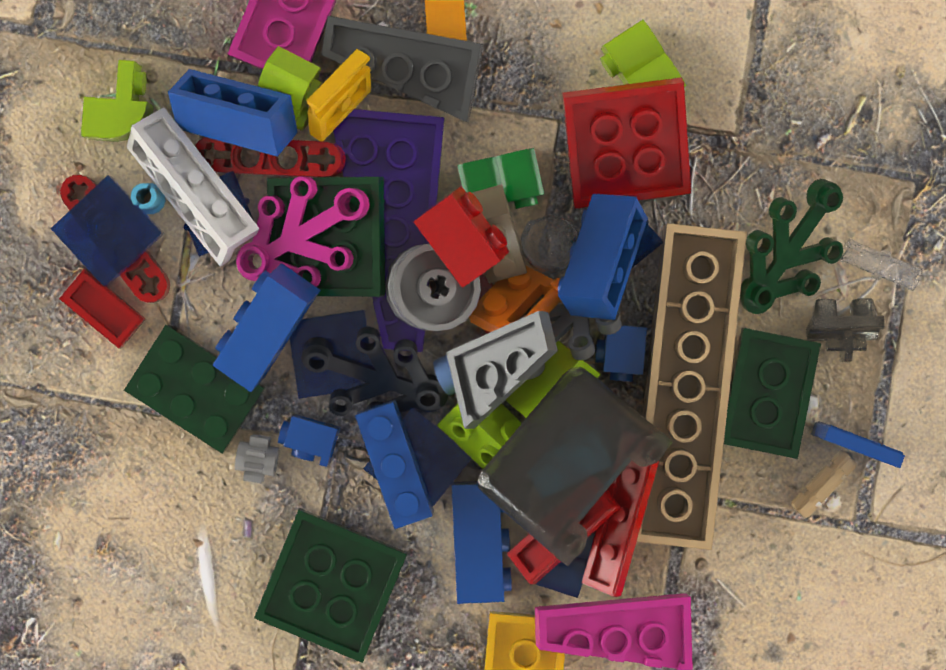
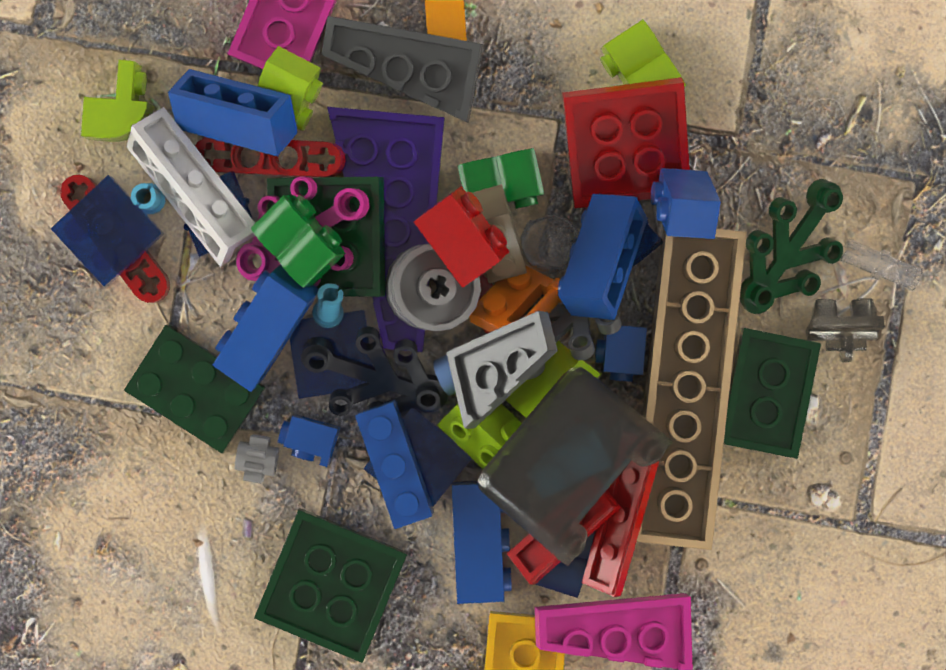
red tile [59,269,146,349] -> none
yellow plate [306,49,371,142] -> none
tan axle [791,450,857,518] -> none
blue tile [811,421,905,468] -> none
none -> green brick [251,195,346,288]
none -> medium azure pin [312,283,344,328]
none -> blue brick [651,168,721,239]

